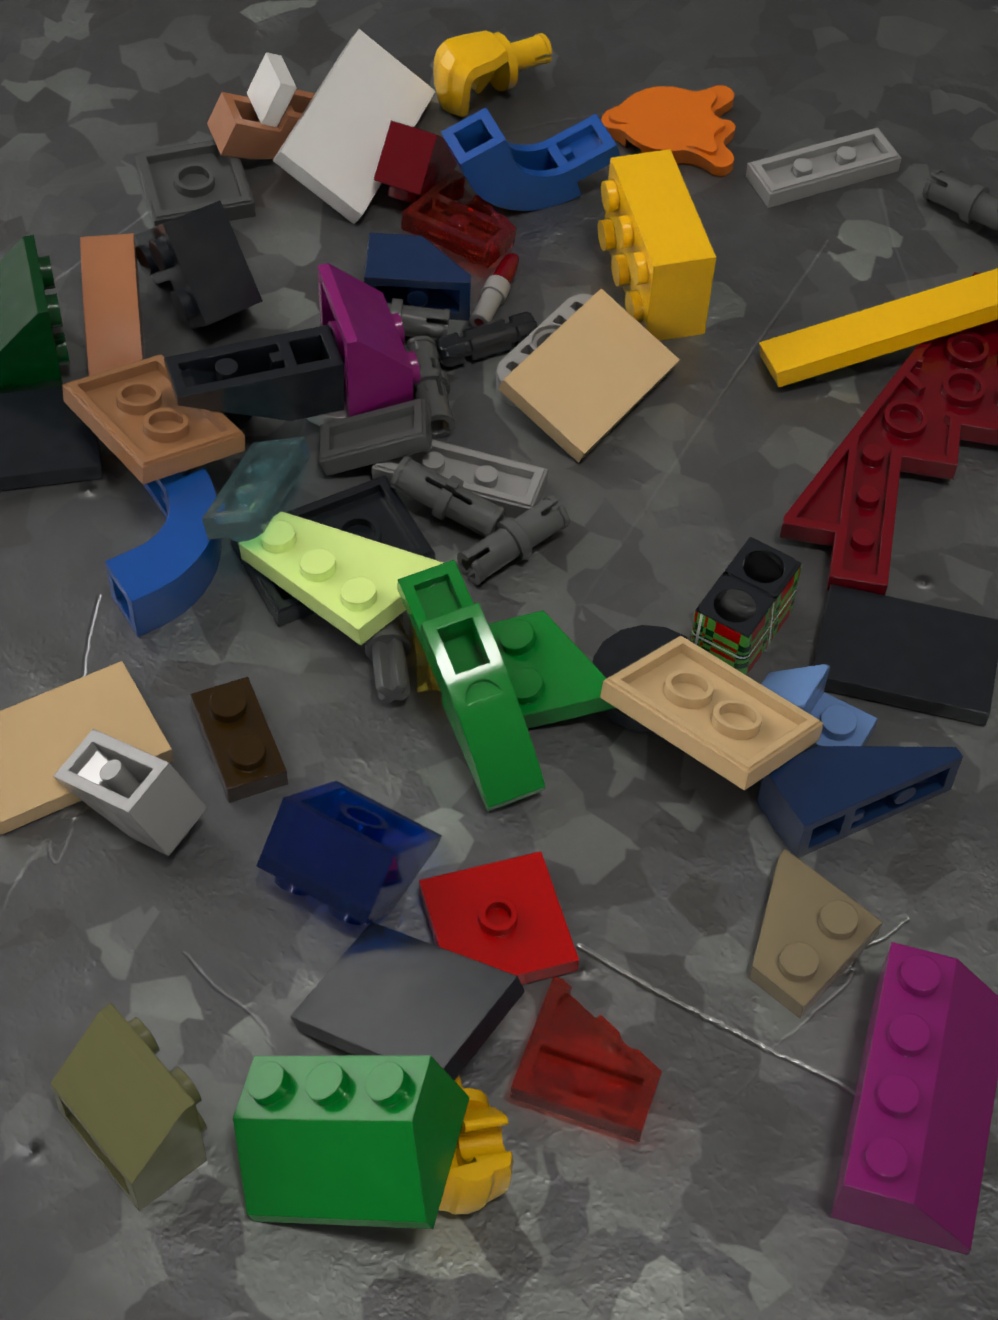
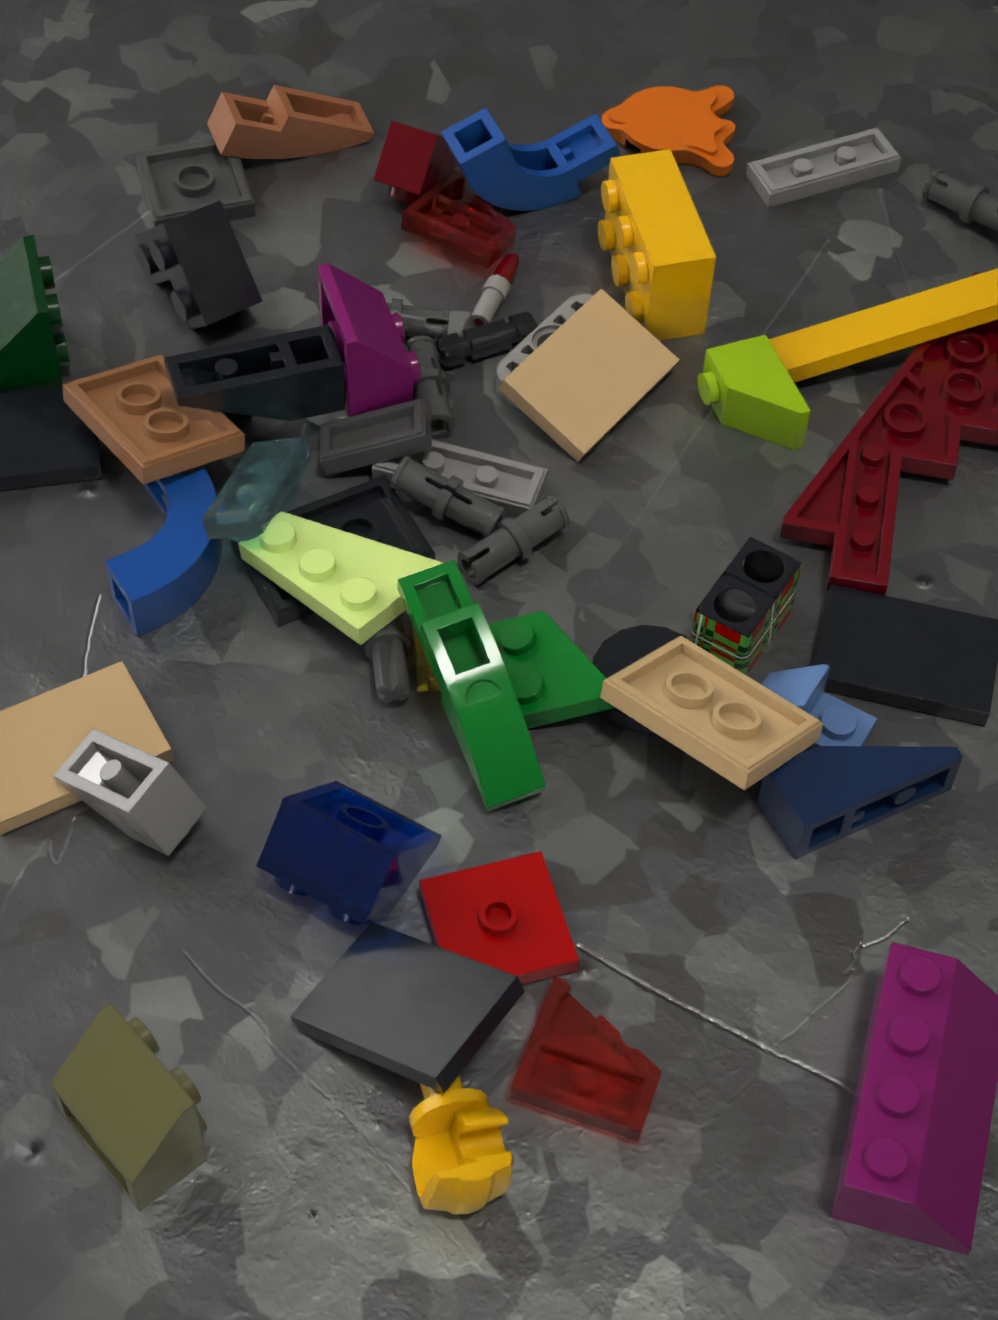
nougat slope [80,233,144,376] -> none
dark brown plate [190,677,288,803] -> none
green slope [233,1055,470,1229] -> none
white tile [247,52,297,127] -> none
white tile [273,29,436,224] -> none
dark blue slope [364,233,471,321] -> none
yellow piece [433,30,552,117] -> none
dark tan wing [749,849,883,1018] -> none
none -> lime slope [697,334,811,450]

